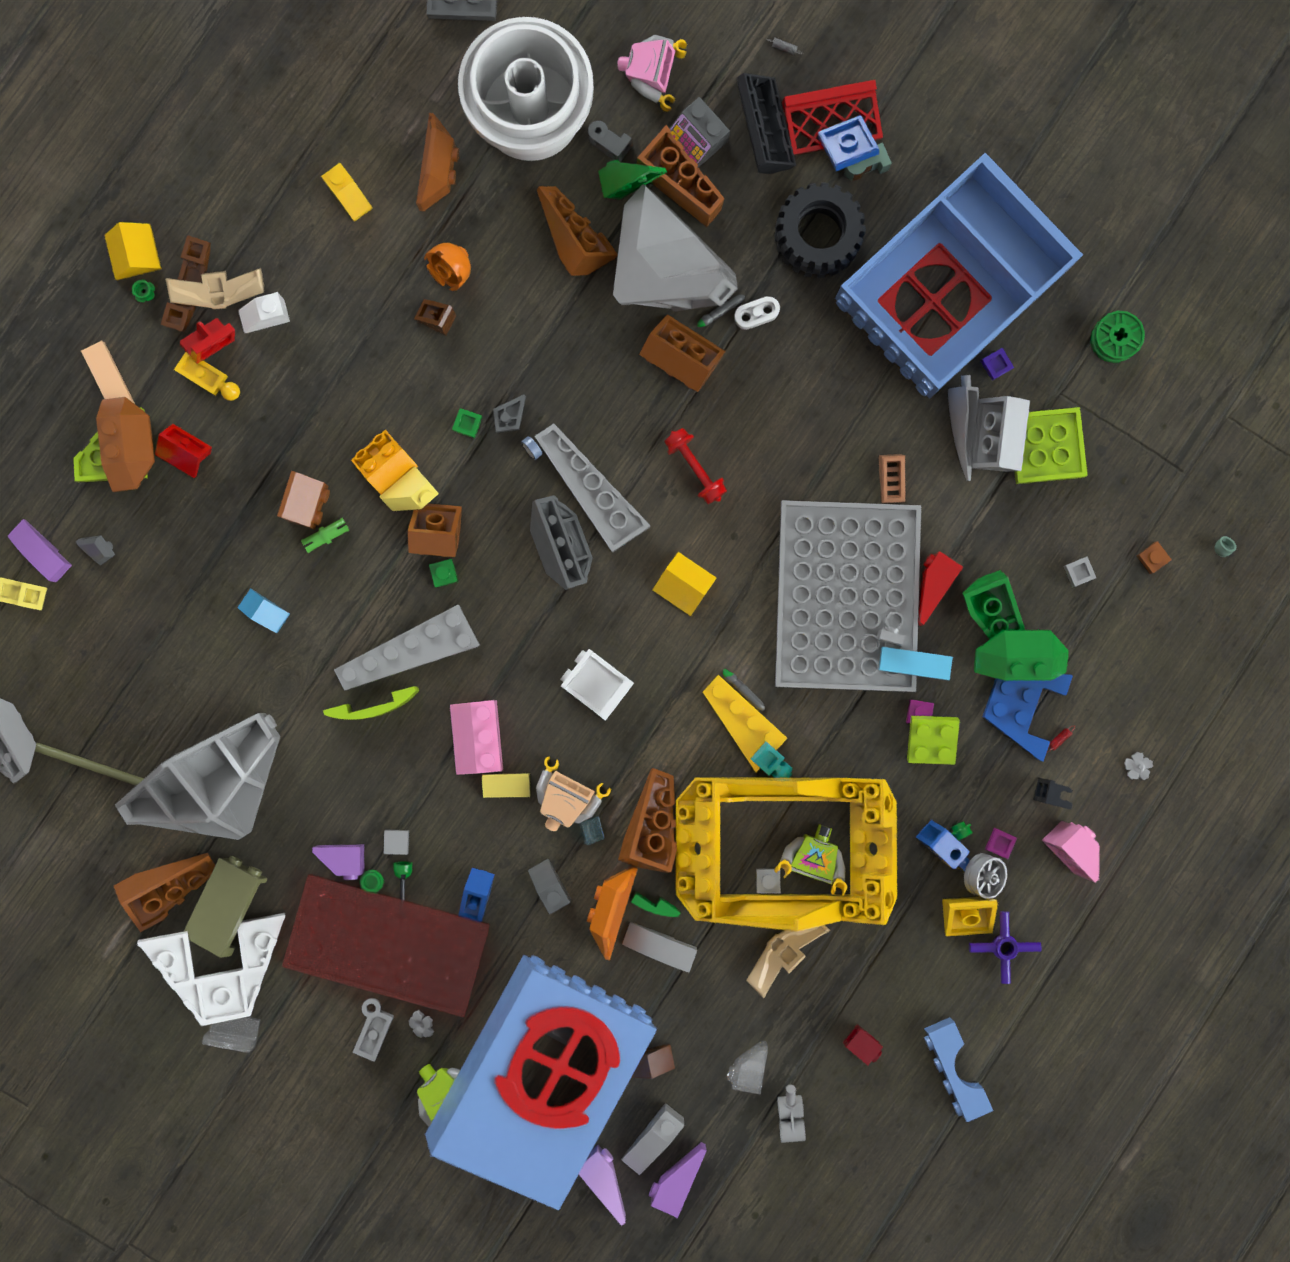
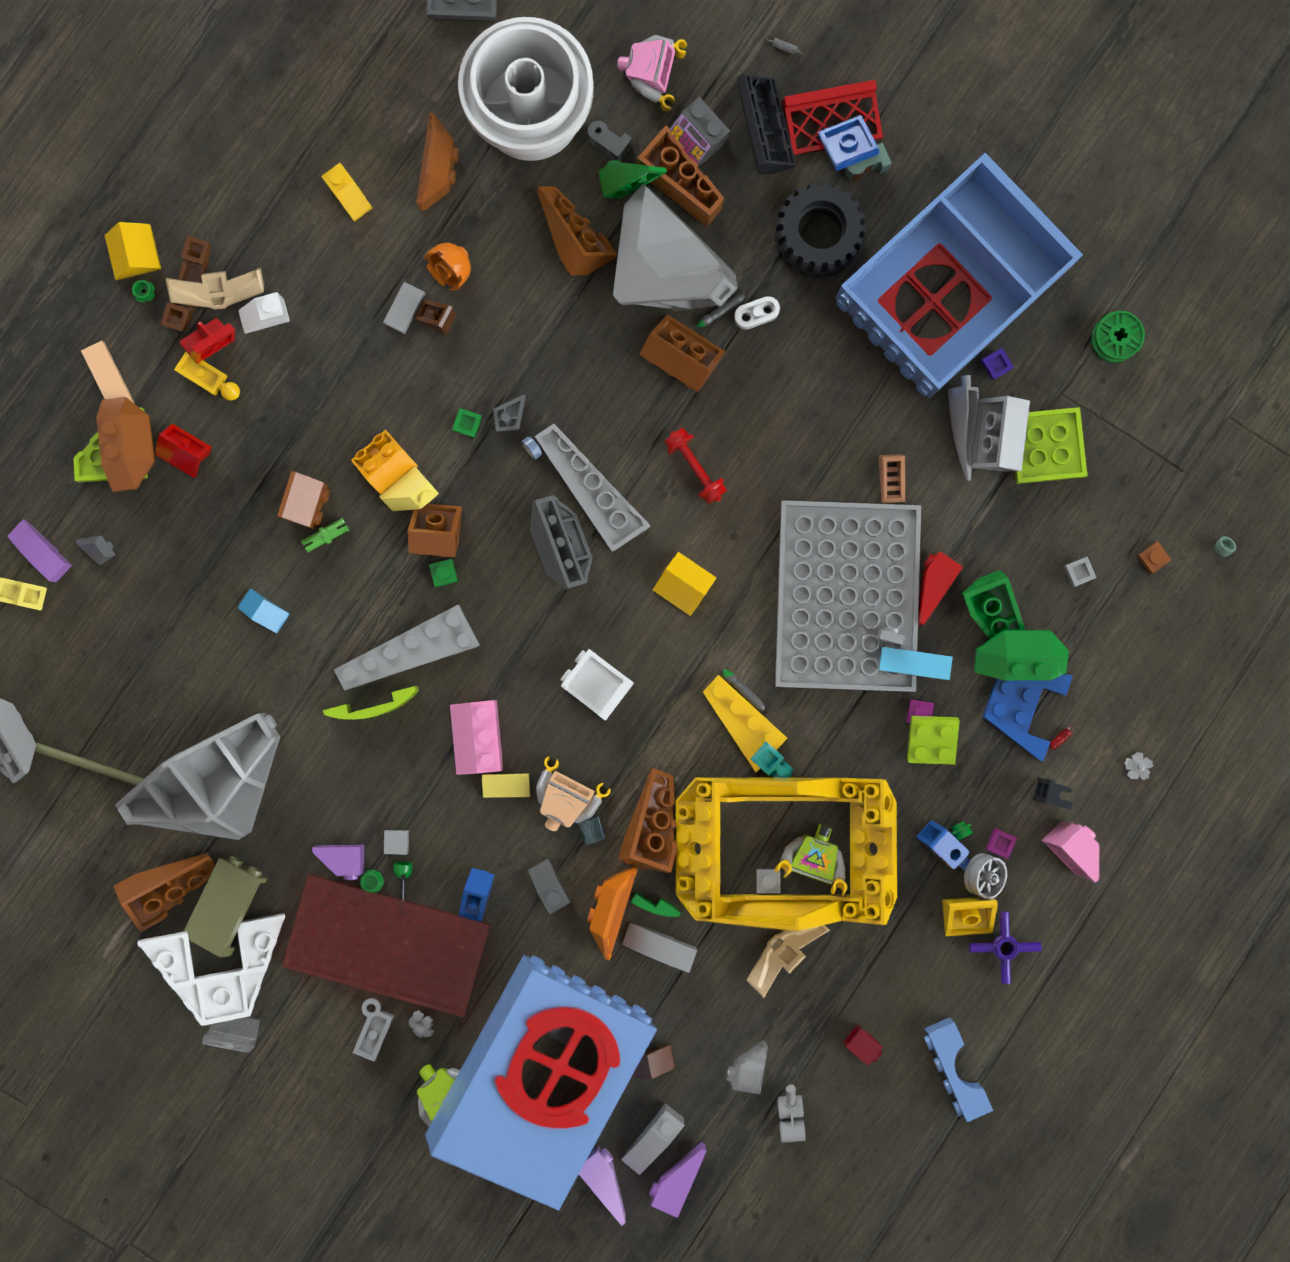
none -> light grey tile [383,282,425,334]

